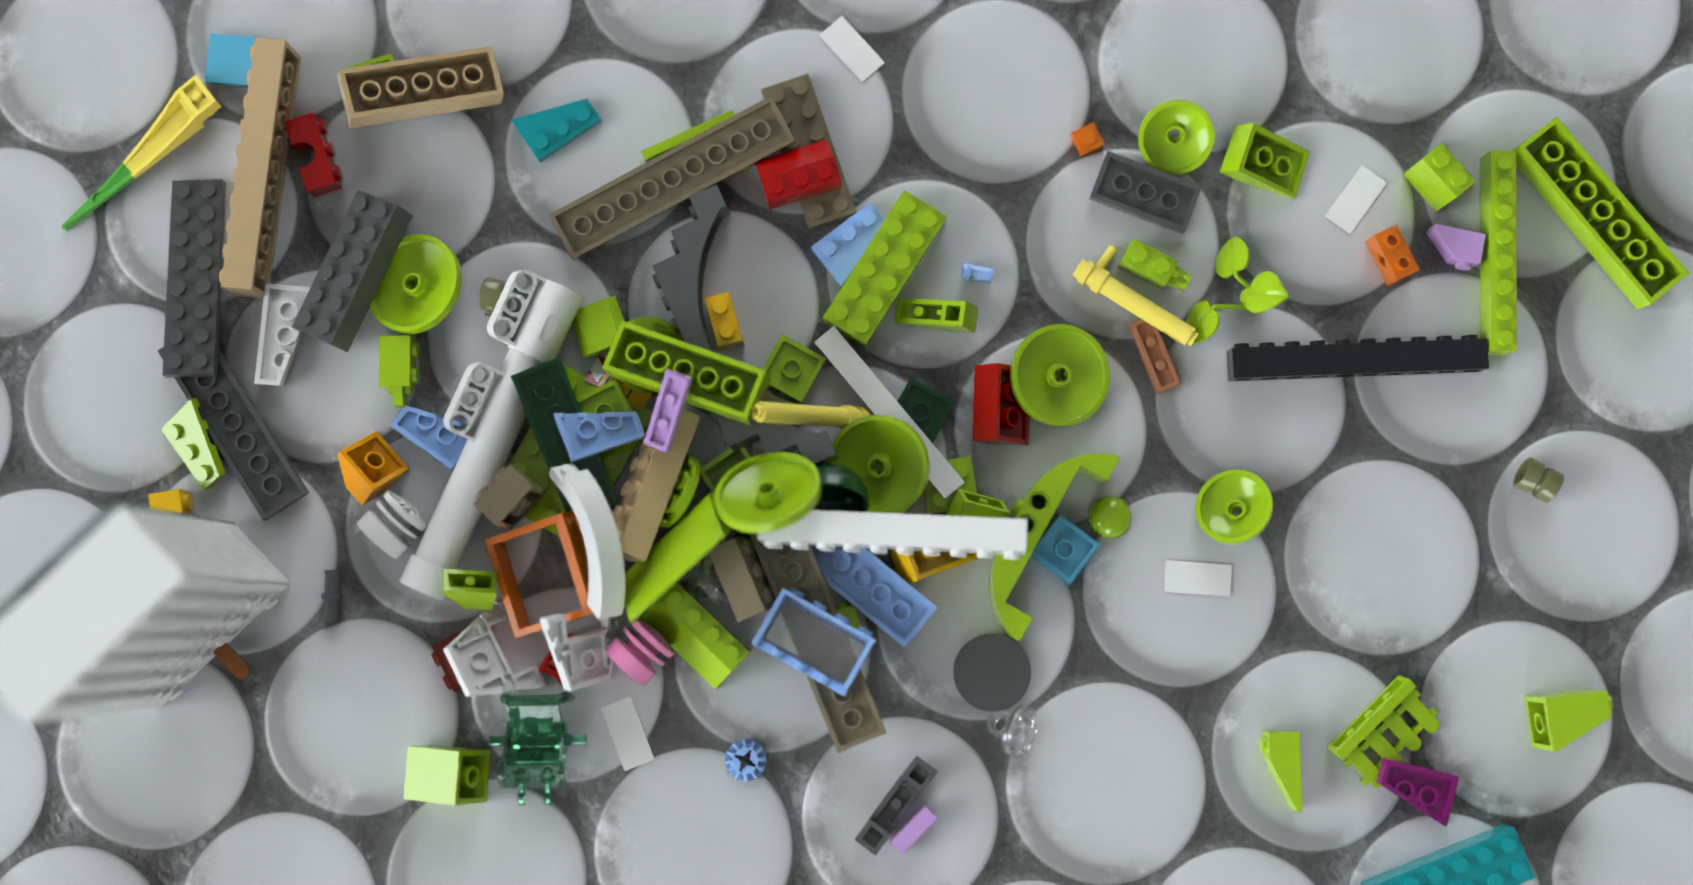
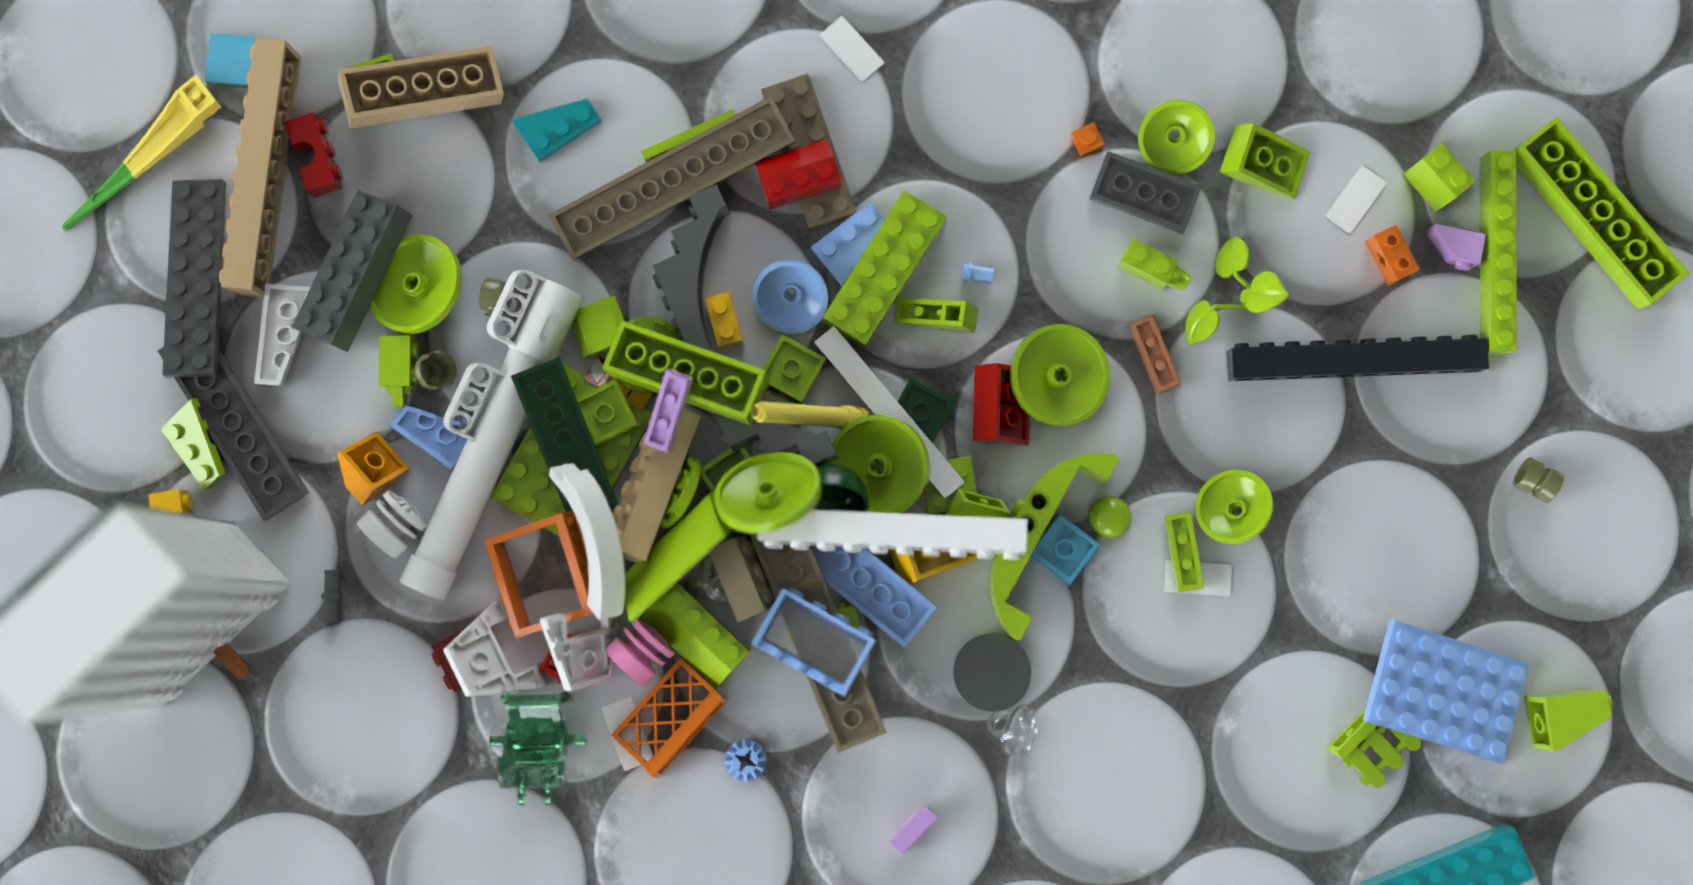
slope [404,745,491,805] -> none
lime slope [443,569,497,610] -> none
dark tan brick [473,465,546,530] -> none
light blue wing [553,412,646,463] -> none
dark grey slope [855,755,938,856] -> none
light yellow cylinder [1073,245,1199,347] -> none
lime slope [1259,731,1303,812] -> none
magenta wing [1376,757,1459,827] -> none
none -> olive hair [414,350,457,390]
none -> orange fence [611,658,728,778]
none -> light blue dish [752,260,829,334]
none -> lime plate [1164,512,1204,592]
none -> light blue plate [1363,620,1530,764]

